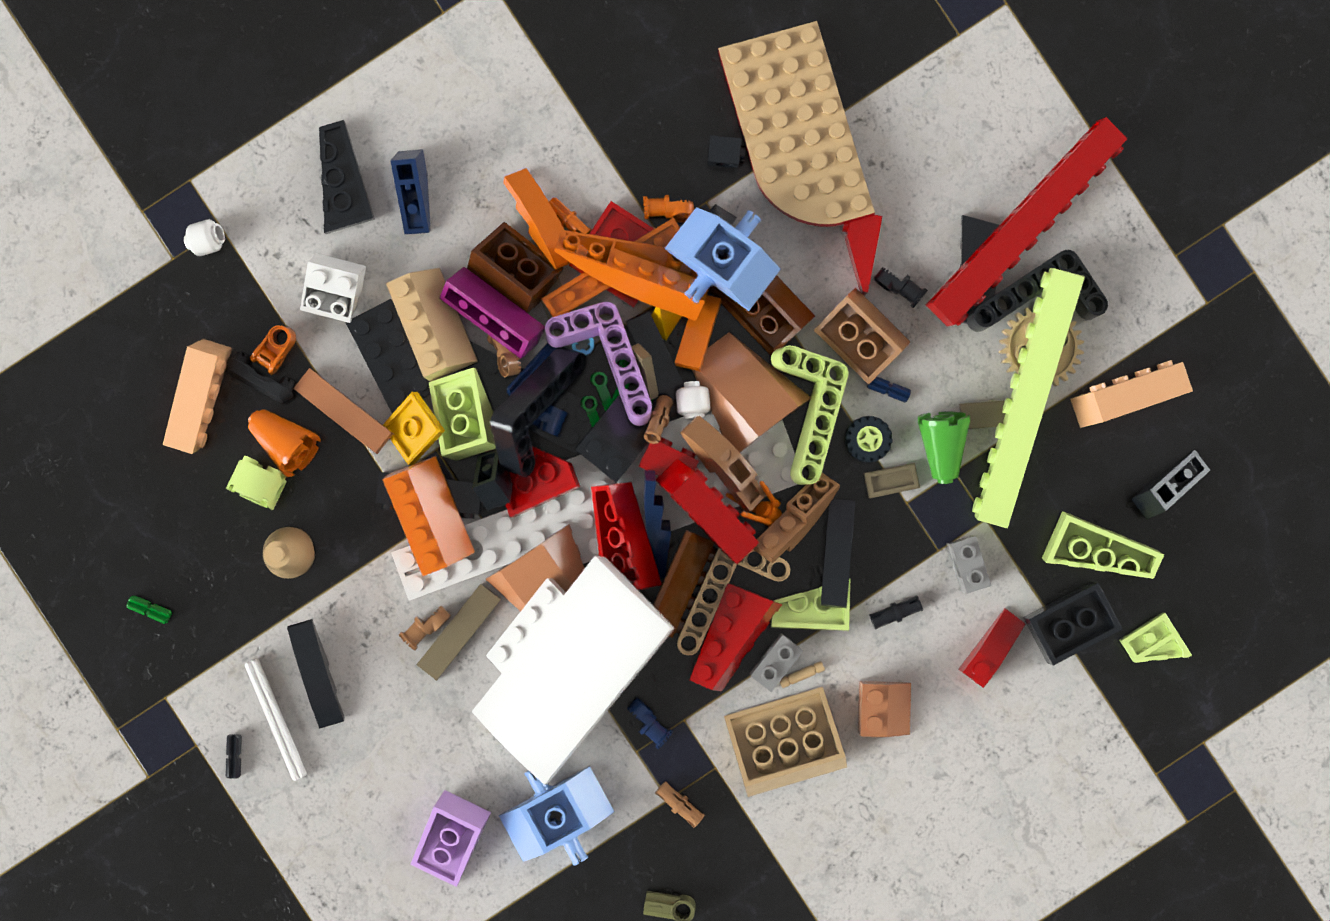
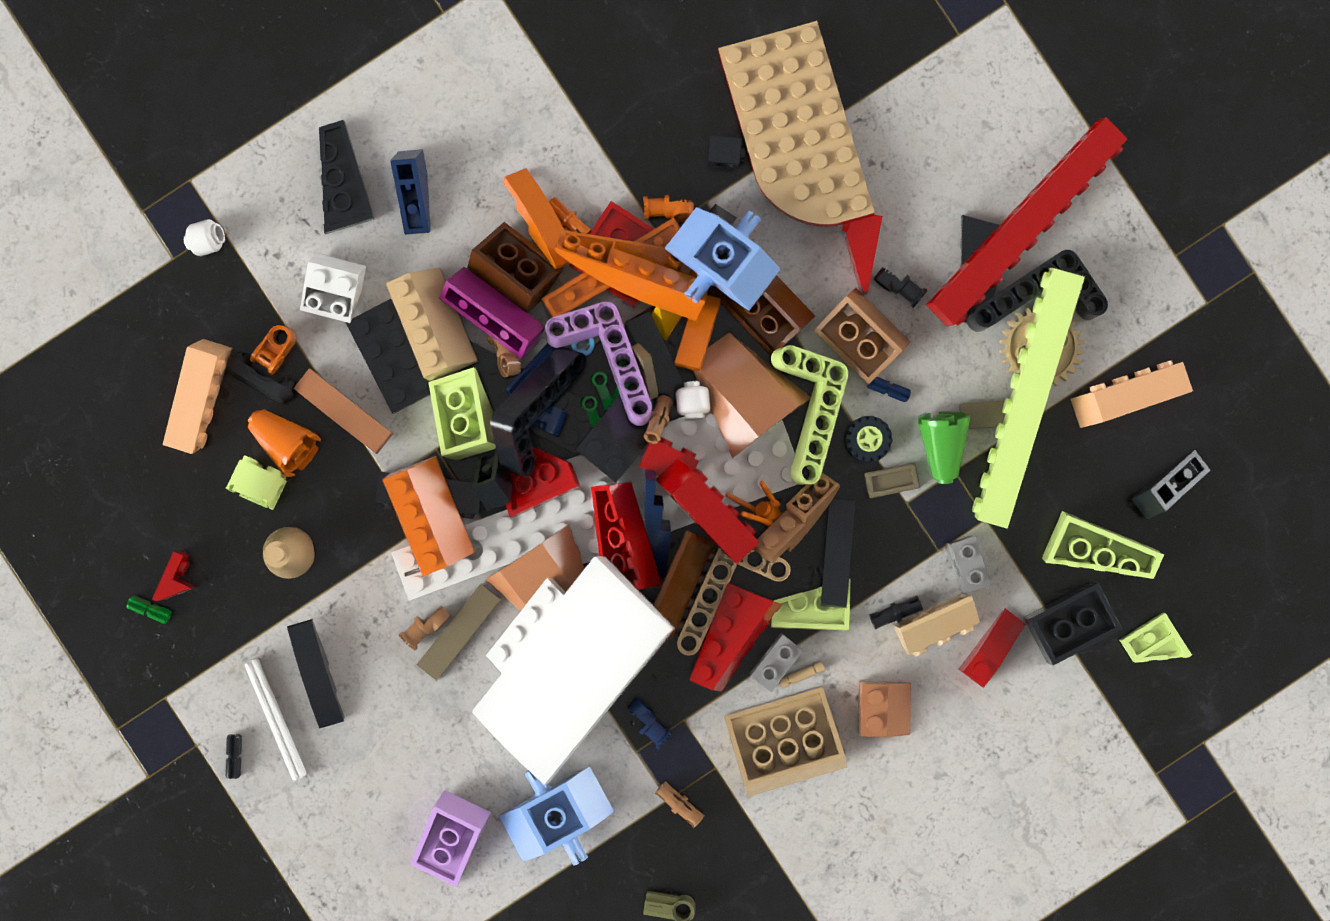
yellow tile [383,392,445,465] -> none
medium nougat slope [680,416,766,512] -> none
none -> red slope [152,551,197,601]
none -> tan slope [893,593,980,656]

